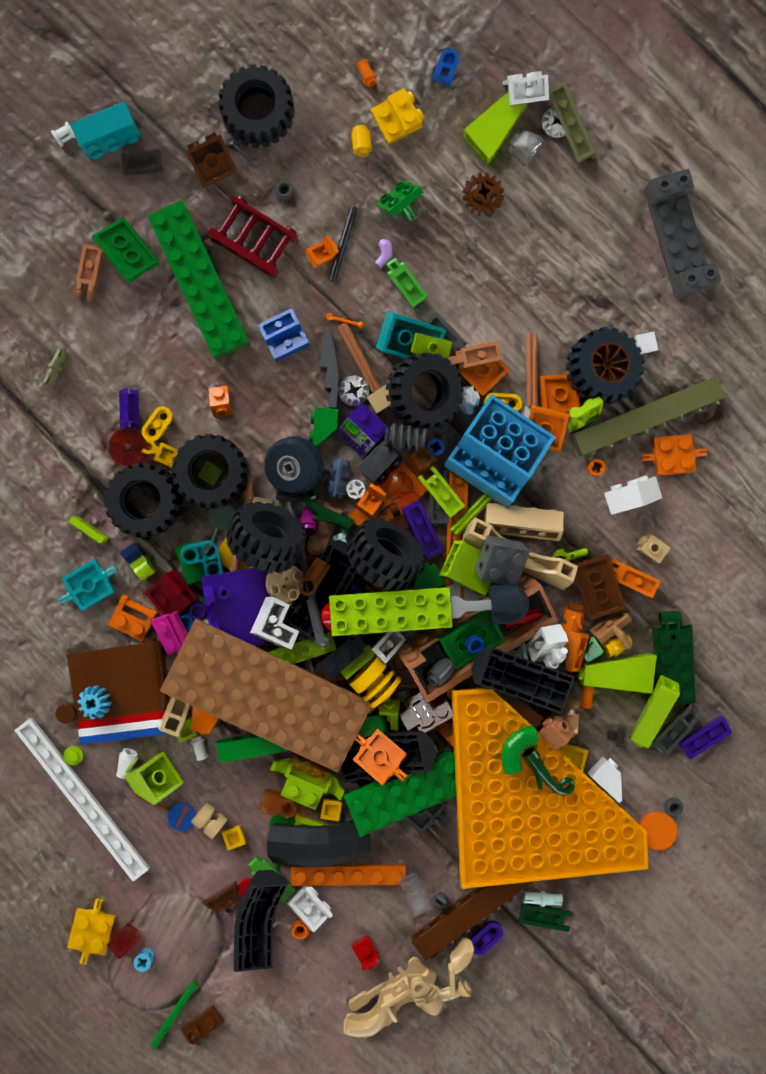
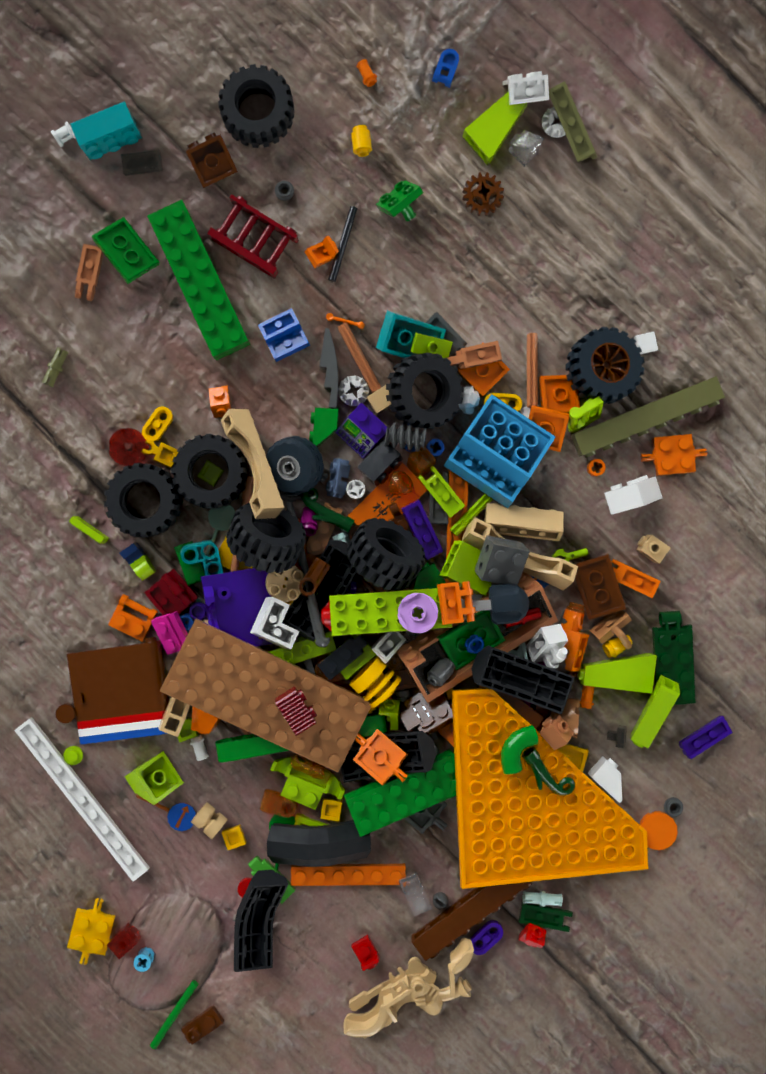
teal plate [58,559,119,611] -> none
medium azure gear [77,686,112,719] -> none
white cone [116,748,138,779] -> none
dark purple hinge [119,388,139,429] -> none
reddish brown plate [202,881,238,911] -> none
dark grey hinge [226,138,259,167] -> none
white bracket [287,886,333,932] -> none
orange plate [291,919,310,940] -> none
orange bracket [355,484,387,518] -> none
yellow plate [370,88,424,145] -> none
lavender arm [374,239,393,269] -> none
bright green hinge [385,258,428,309] -> none
green plate [584,637,605,663] -> none
dark grey plate [644,168,721,298] -> none
dark grey hinge [653,704,701,755] -> none
none -> tan arch [221,409,284,519]
none -> dark red brick [274,686,317,736]
none -> lavender plate [398,593,438,633]
none -> orange plate [437,581,476,625]
none -> red bracket [518,922,546,948]

